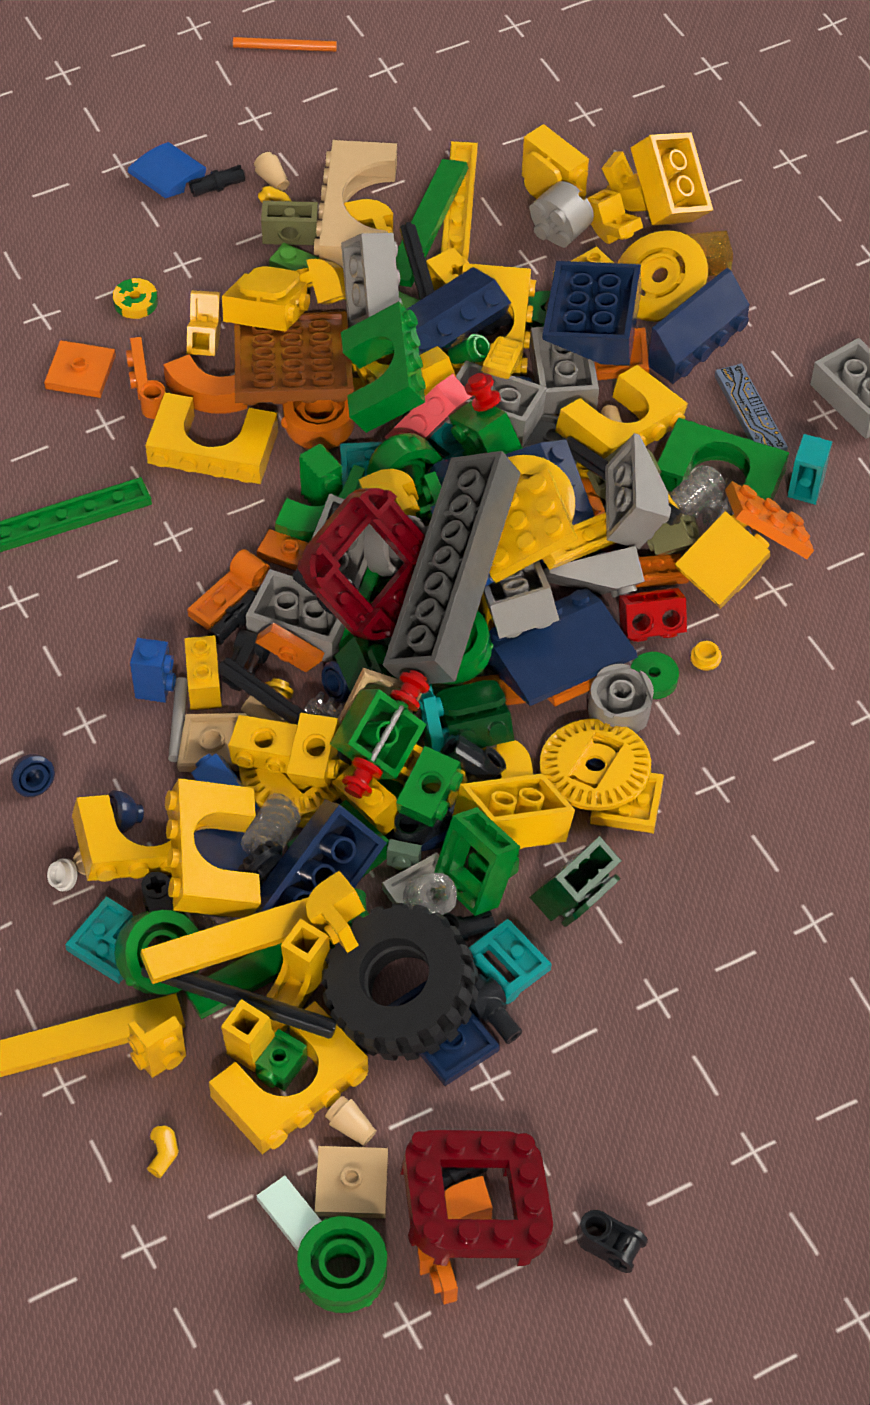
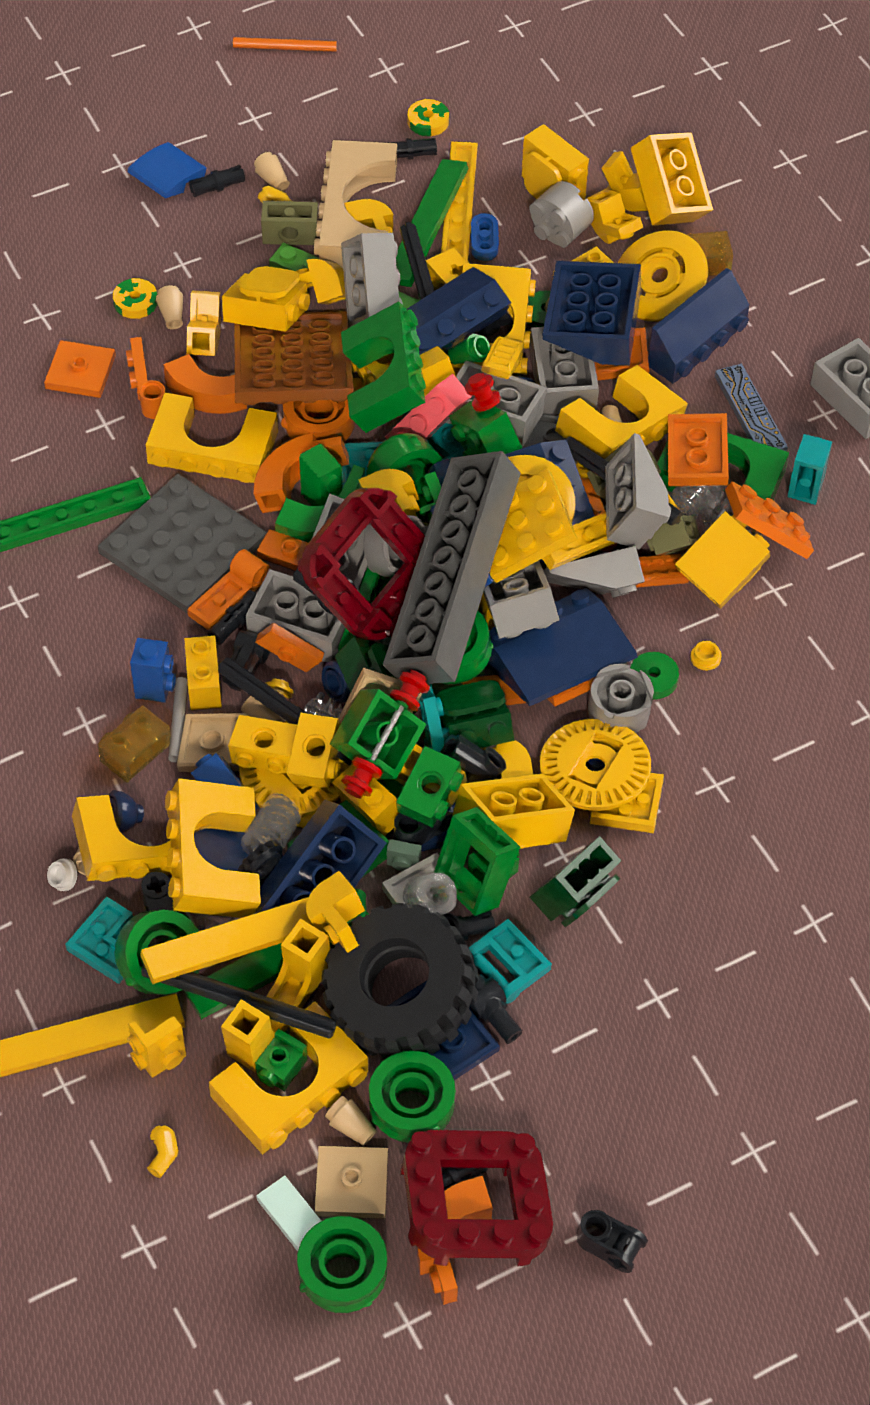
dark blue brick [11,754,55,797] -> none
red brick [619,588,687,642] -> none
none -> clear yellow brick [97,705,171,783]
none -> dark grey plate [98,474,267,614]
none -> tan cone [156,285,183,329]
none -> orange arch [253,433,349,513]
none -> green piece [369,1051,456,1143]
none -> black pin [382,138,437,160]
none -> yellow piece [407,99,449,136]
none -> blue plate [471,213,499,261]
none -> orange plate [668,413,729,486]

